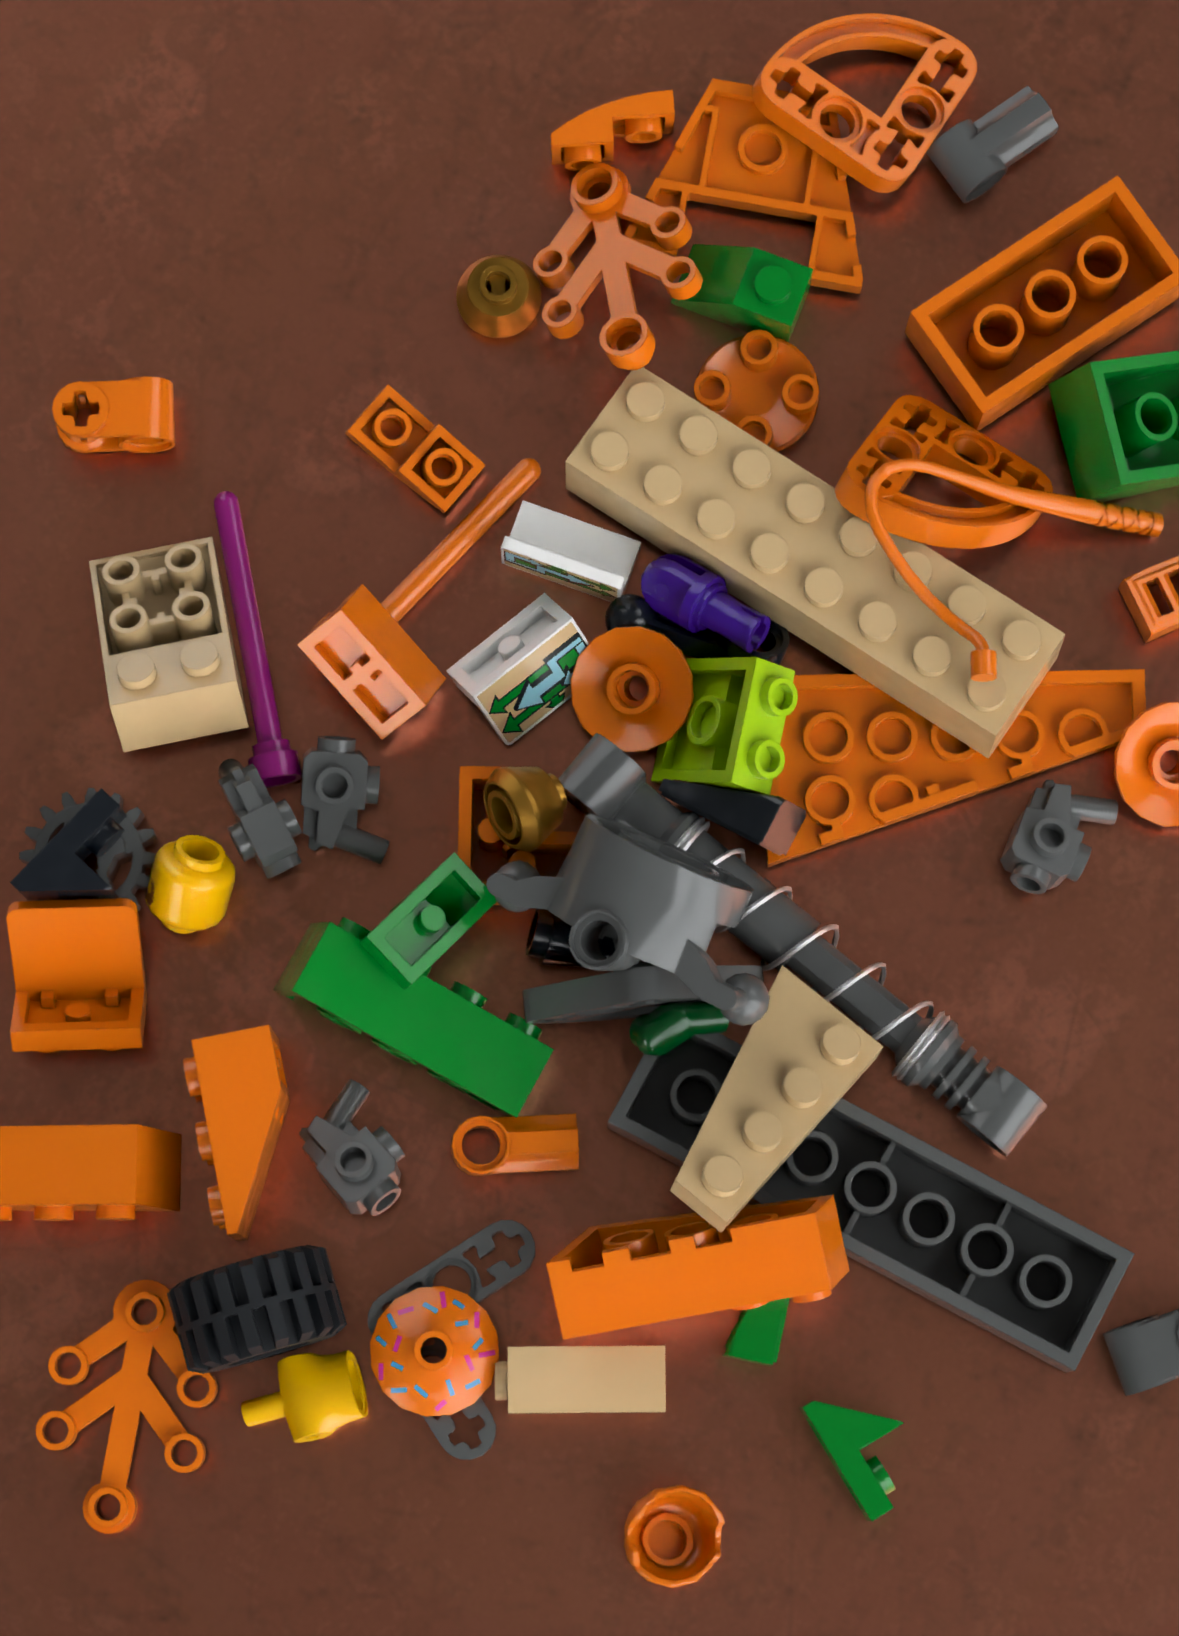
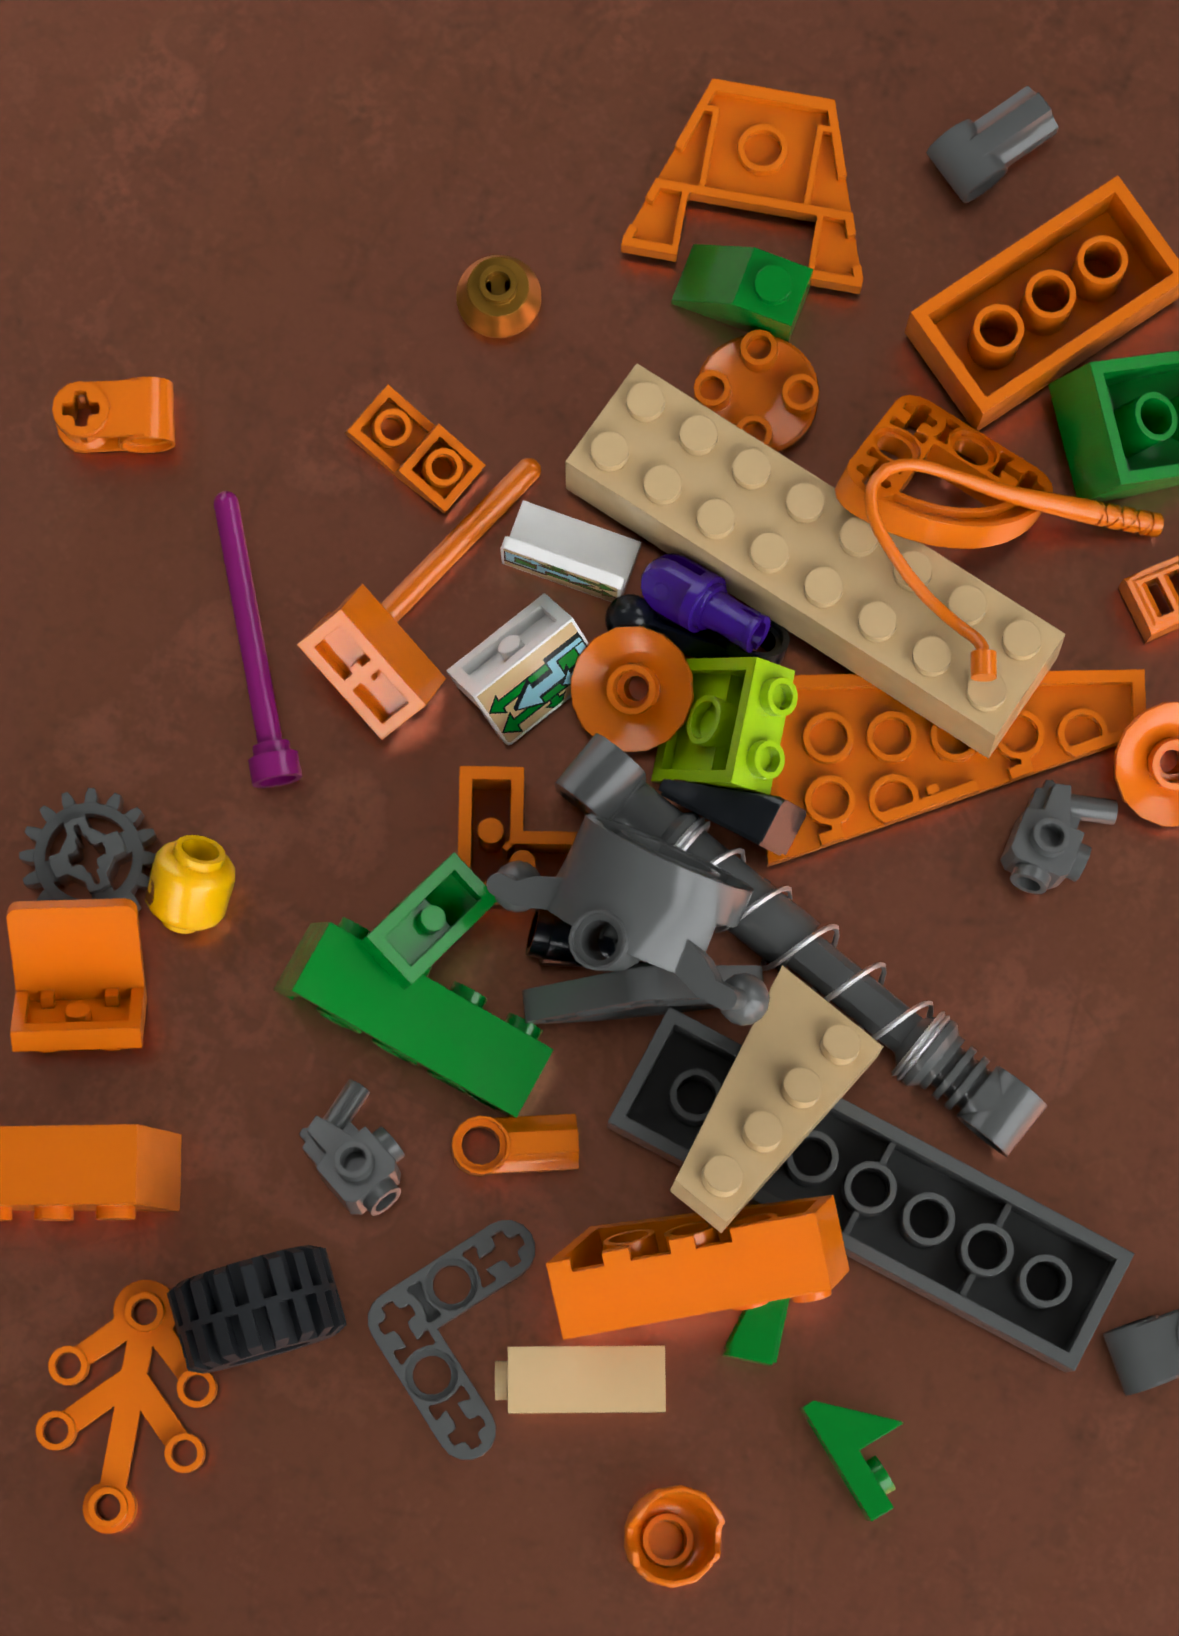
black slope [10,788,127,900] -> none
tan slope [89,537,249,752] -> none
orange slope [183,1024,290,1242] -> none
dark grey piece [218,759,302,879] -> none
yellow piece [241,1350,368,1443] -> none
dark grey piece [301,736,390,864] -> none
orange dish [370,1286,499,1417] -> none
pearl gold cone [483,767,567,852] -> none
orange plant [532,163,703,370] -> none
orange slope [551,89,675,171] -> none
dark green arm [629,1001,729,1056] -> none
orange beam [752,13,977,193] -> none

